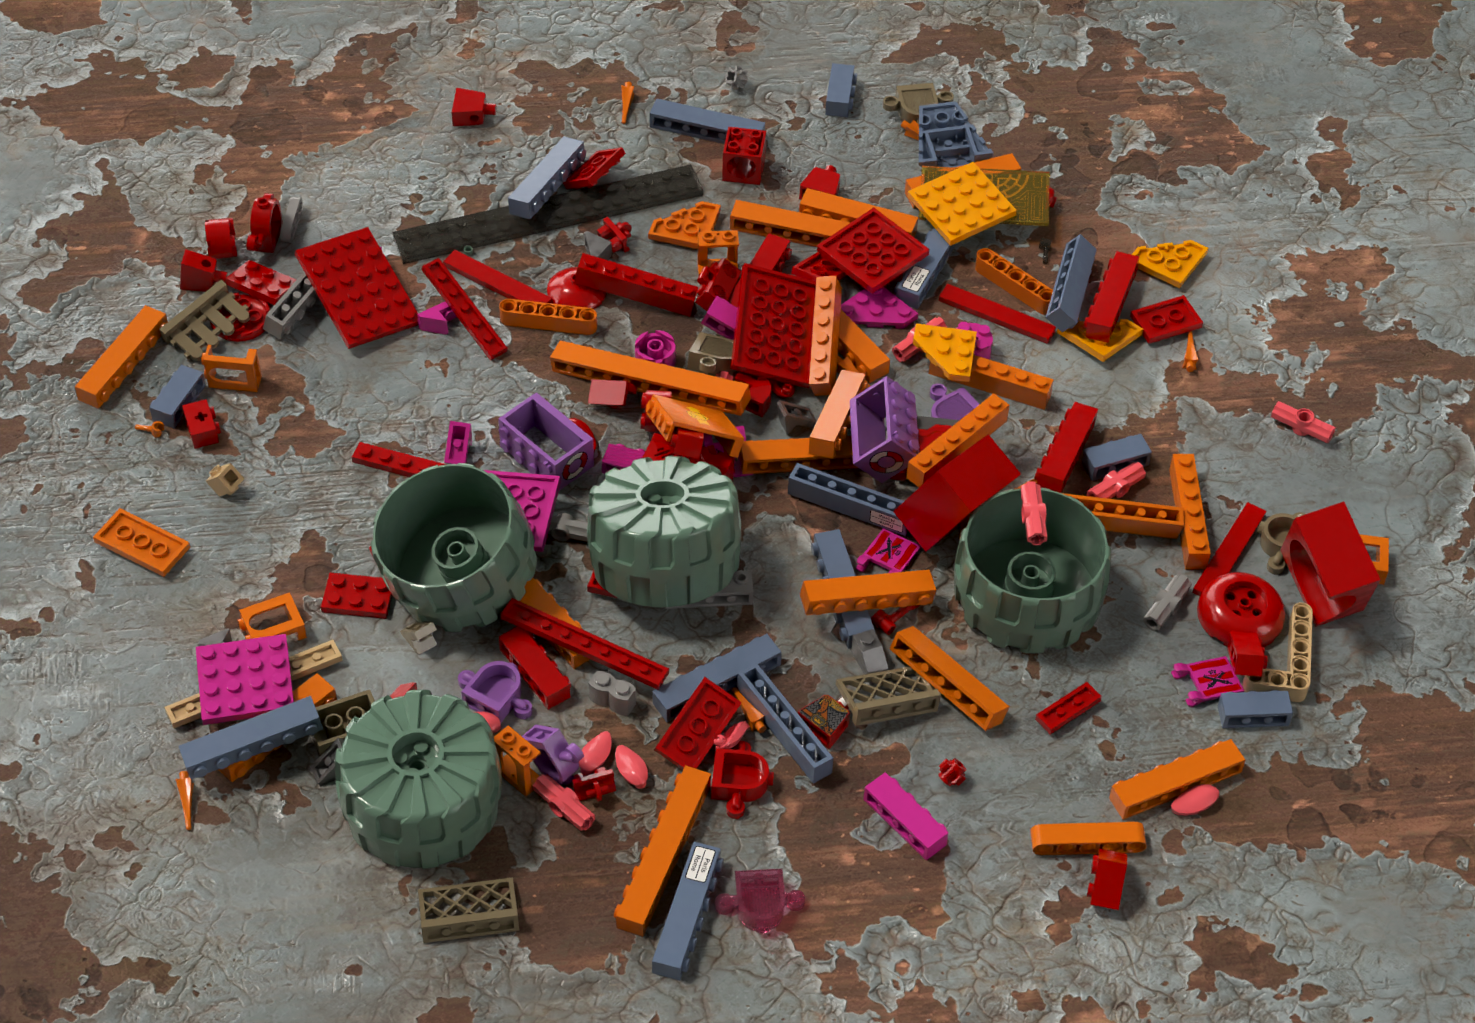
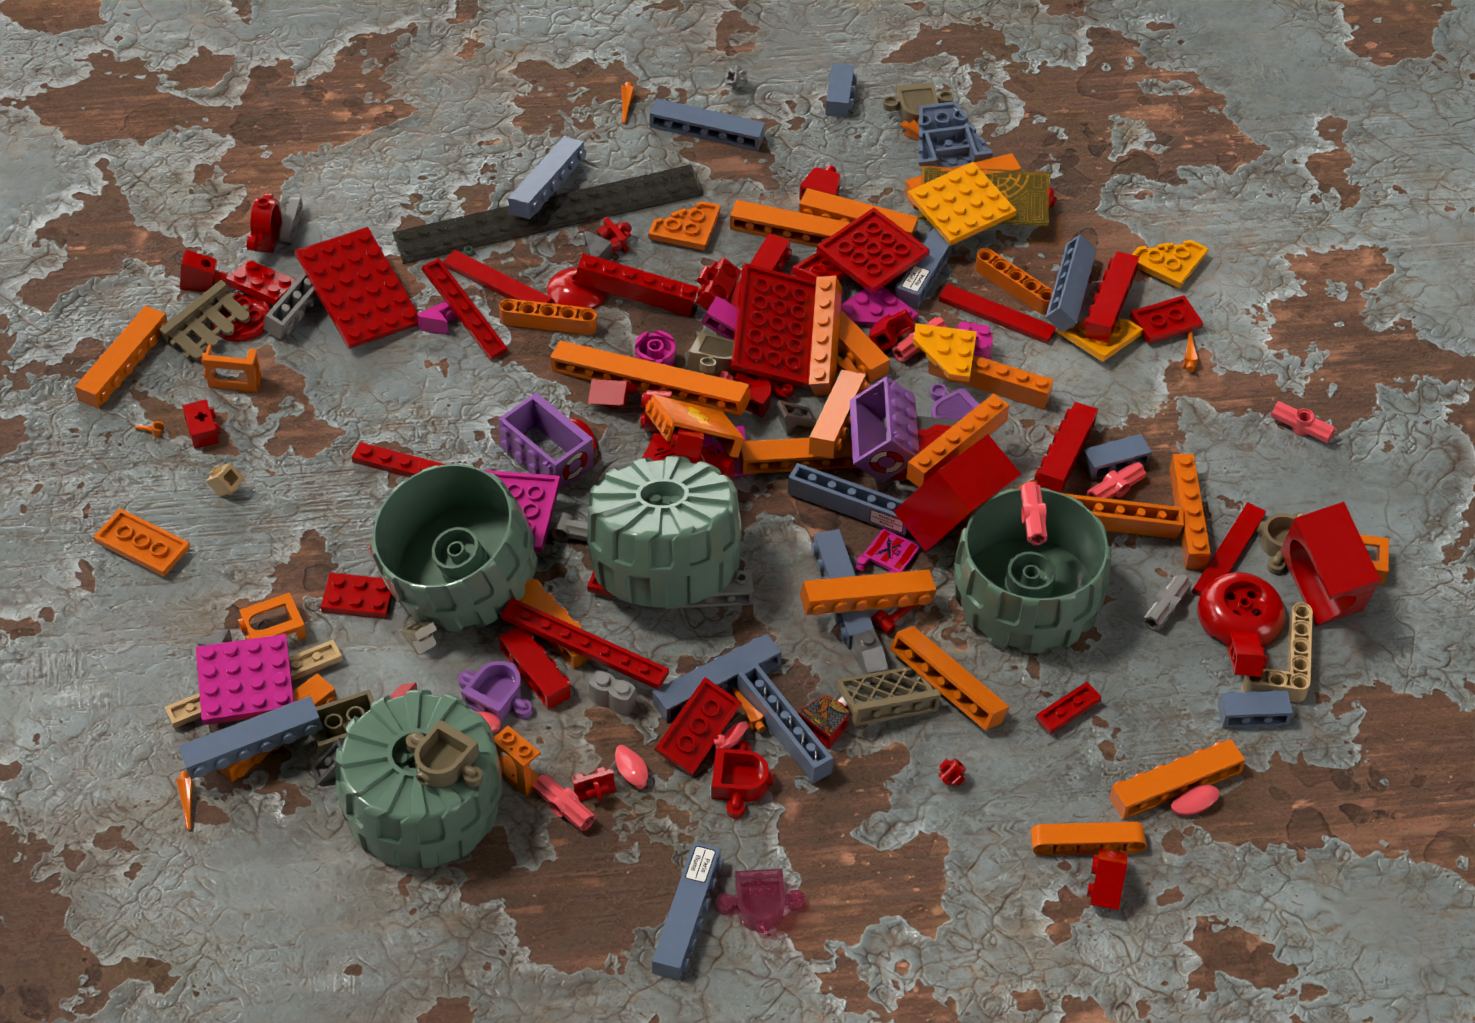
sand blue brick [149,365,206,429] -> none
red brick [205,218,237,259] -> none
dark tan fence [418,877,519,943] -> none
dark pink slope [444,421,472,464] -> none
red torso [451,88,497,126] -> none
medium lavender piece [522,725,584,785] -> none
red plate [563,147,626,189] -> none
coral arm [579,731,611,776] -> none
dark pink brick [602,443,645,474] -> none
orange brick [614,765,711,937] -> none
orange panel [697,230,739,277] -> none
red brick [722,127,766,185] -> none
dark pink brick [863,772,948,860] -> none
clear smoke hand [1039,237,1051,264] -> none
dark pink flag [1171,656,1244,707] -> none
none -> dark tan piece [406,720,483,787]
none -> red brick [868,309,916,351]

